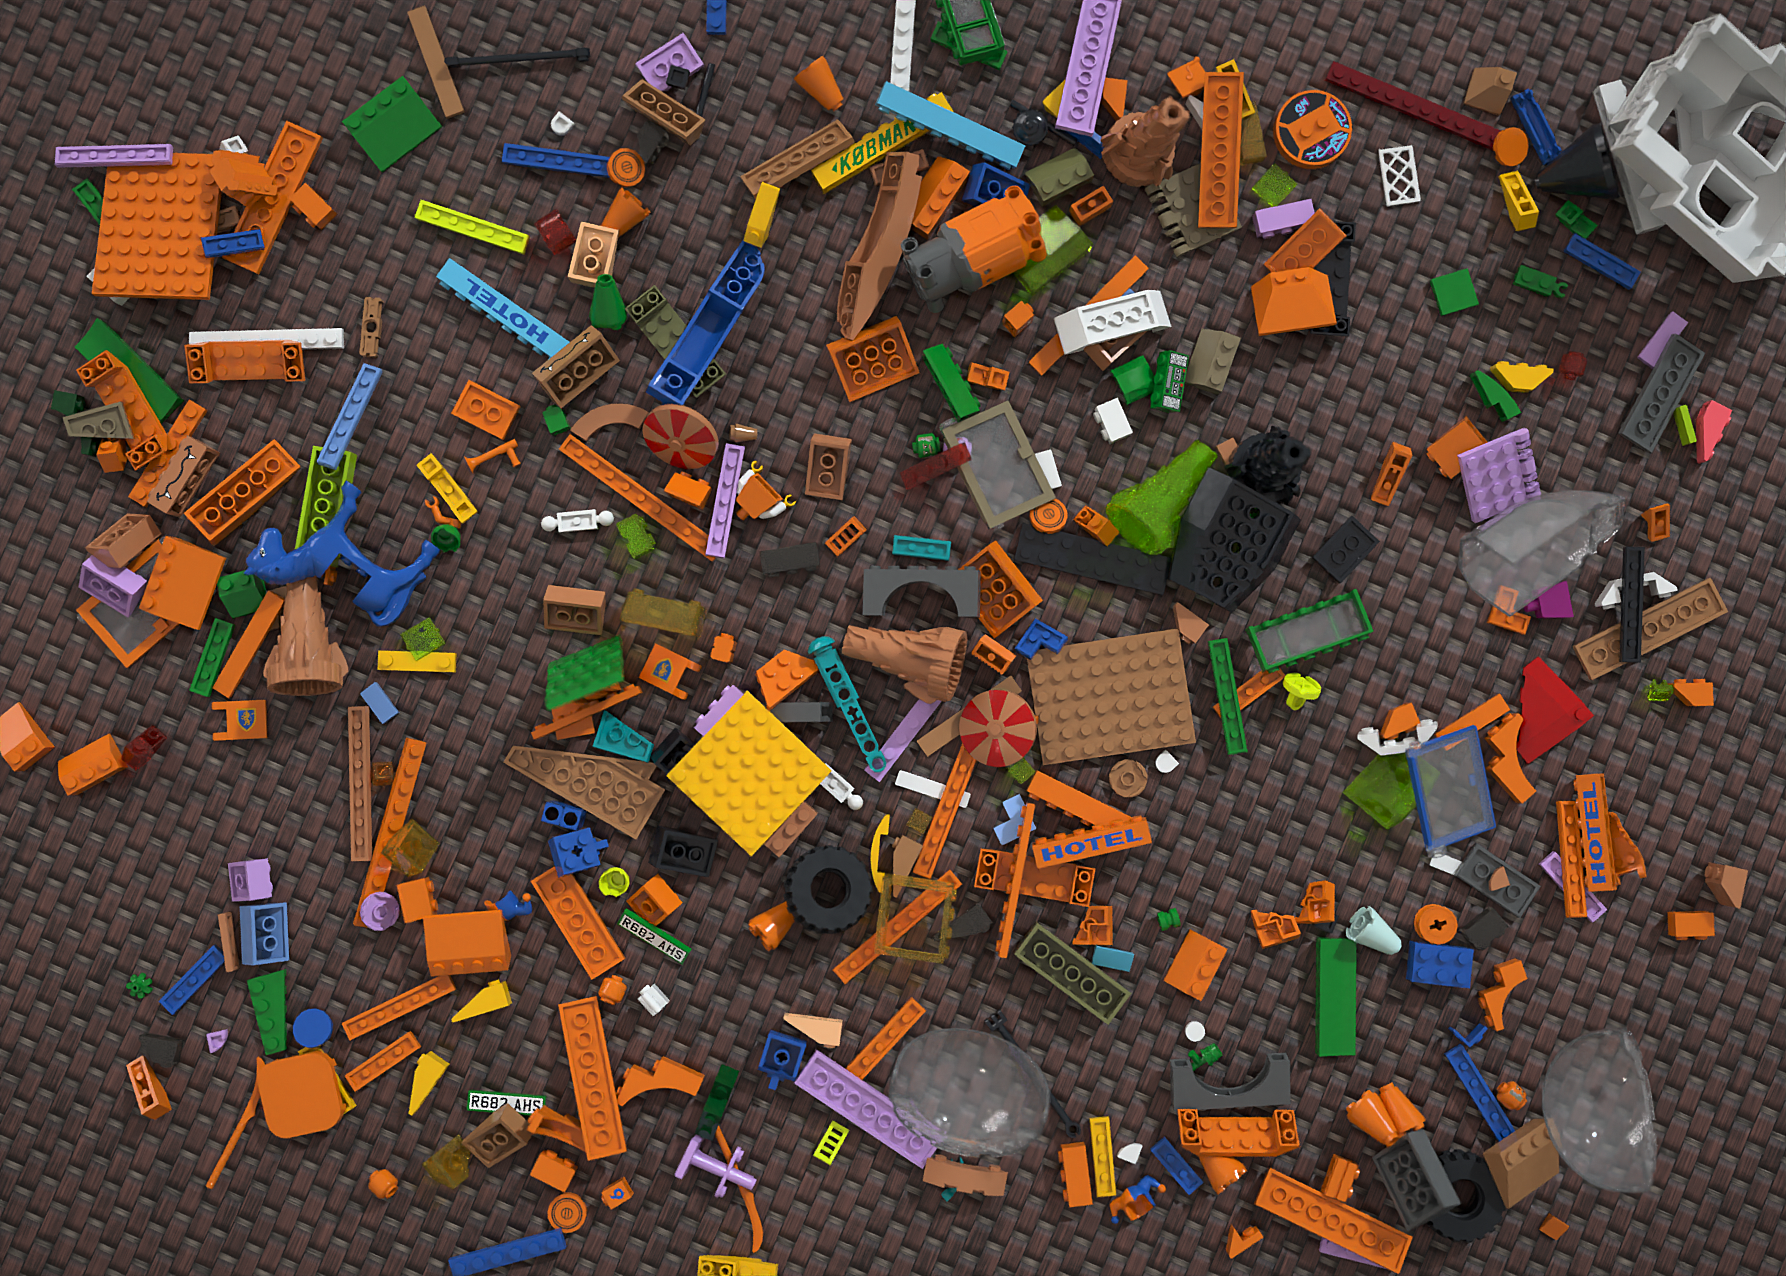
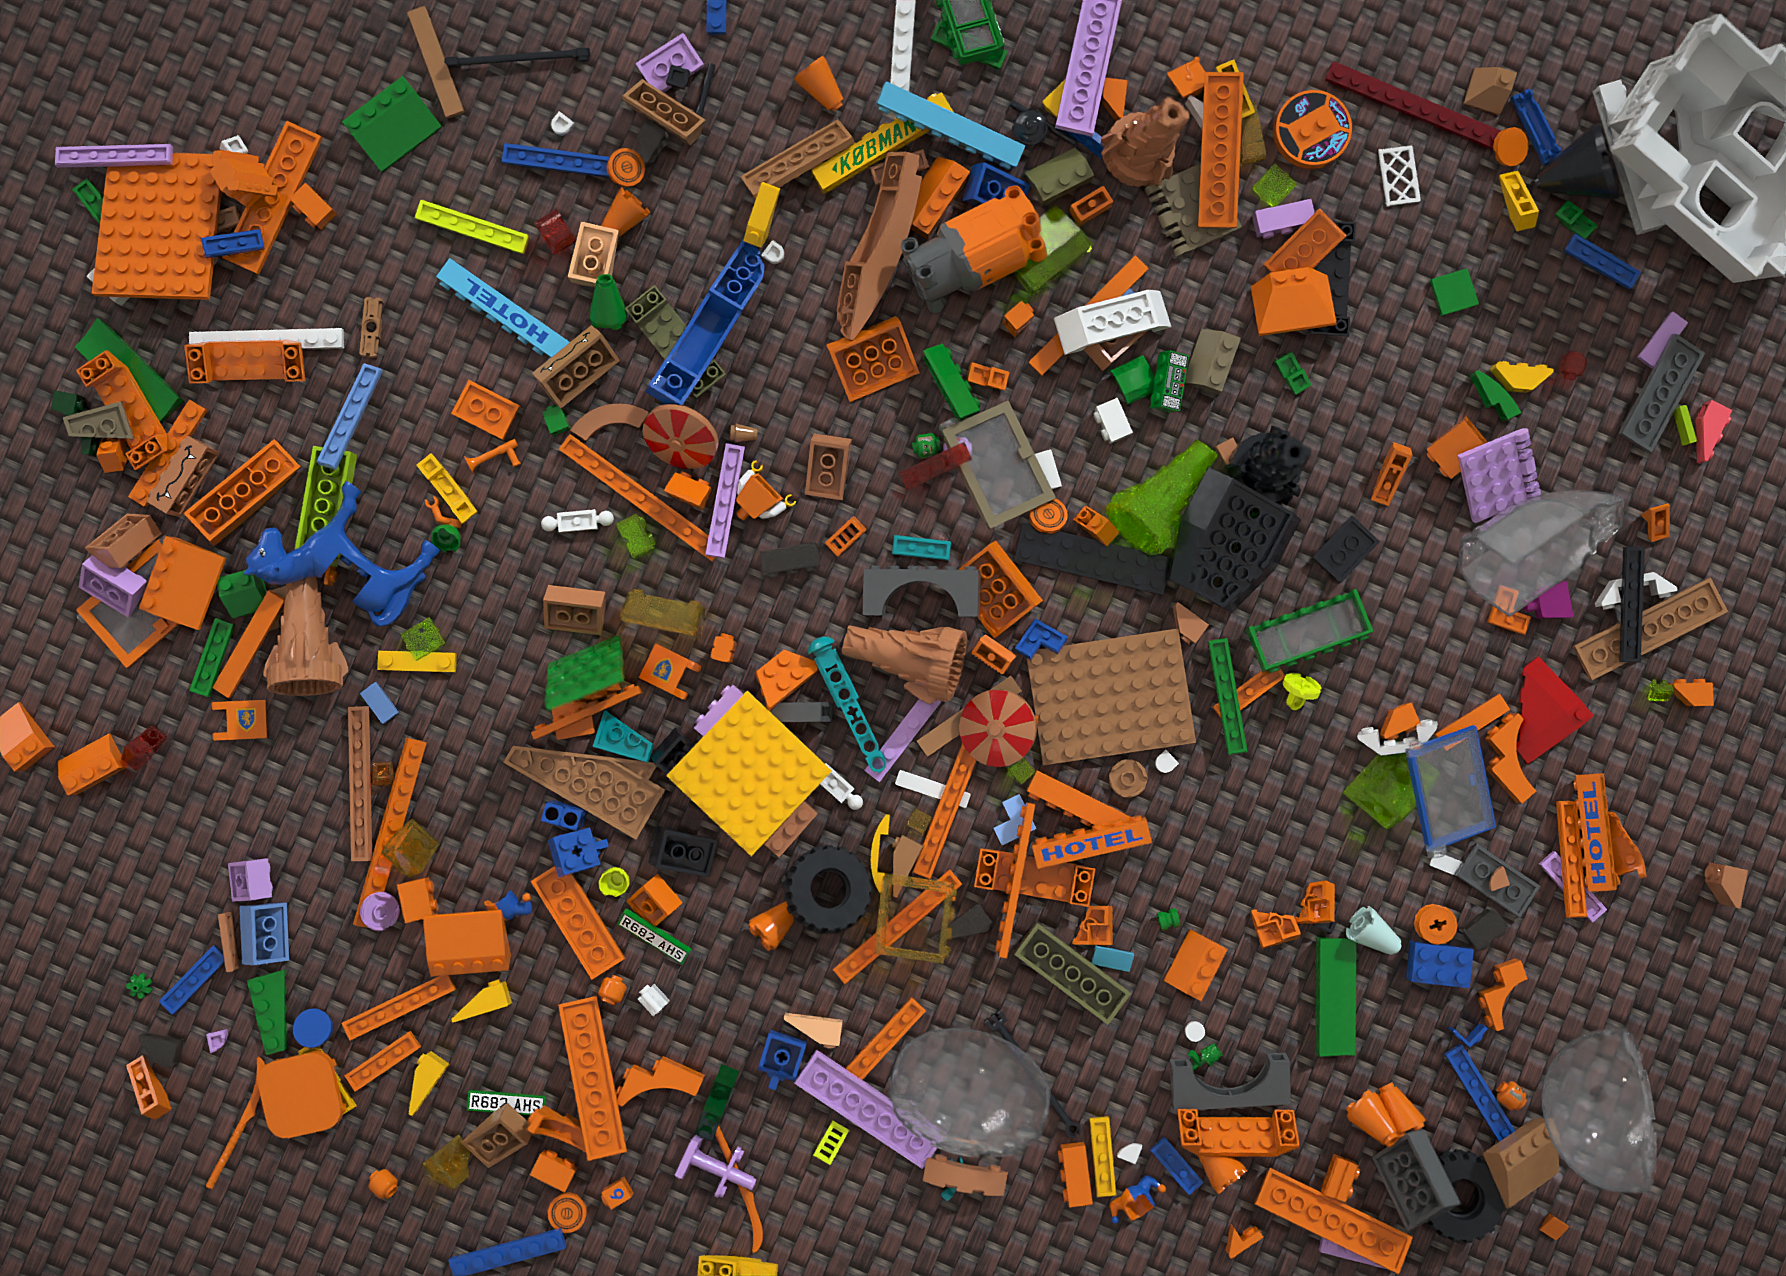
green plate [1513,265,1568,298] -> none
orange brick [1667,911,1715,940] -> none
none -> white tile [761,240,784,264]
none -> green slope [1274,352,1312,395]

